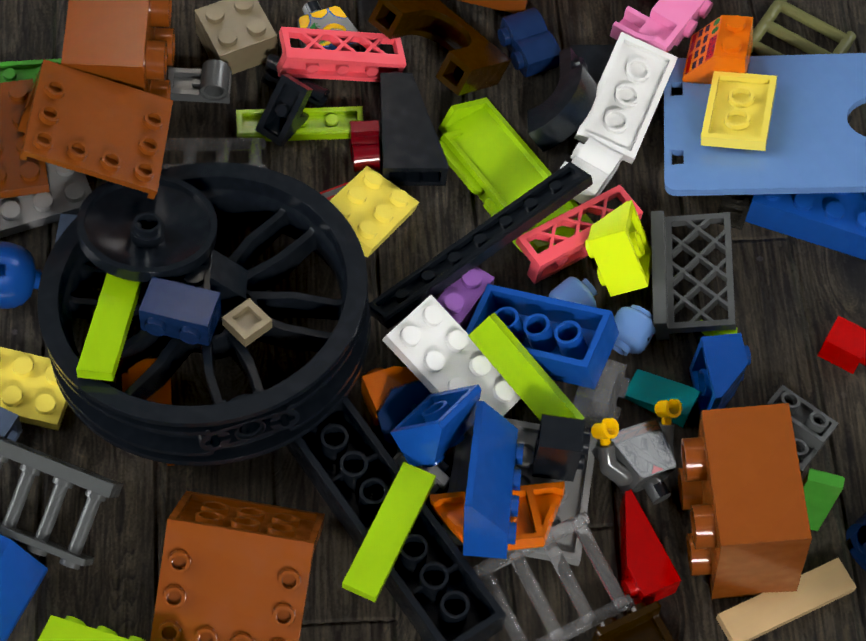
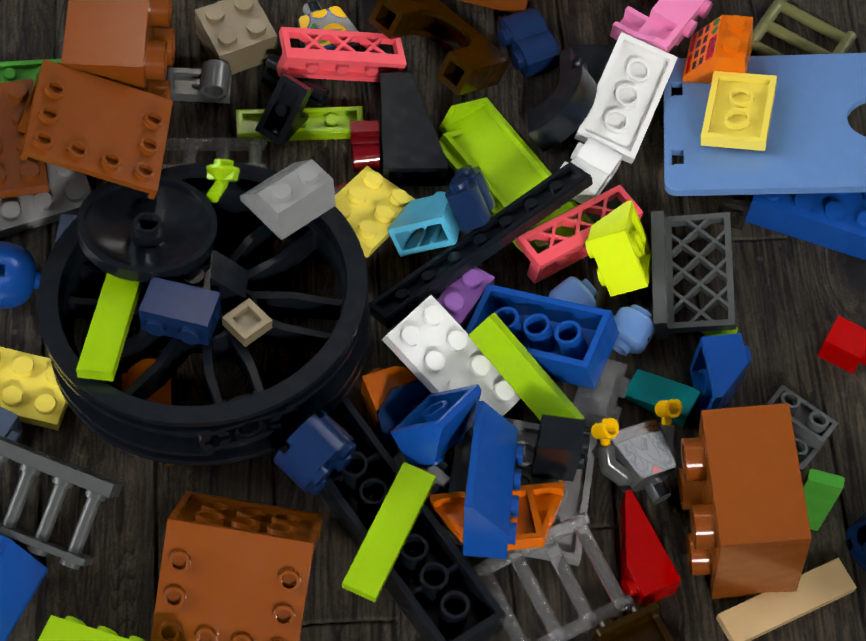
none -> lime plate [206,159,240,203]
none -> light grey slope [240,159,336,240]
none -> dark blue brick [273,410,357,496]
none -> medium azure torso [387,191,460,257]
none -> dark blue brick [445,165,496,233]

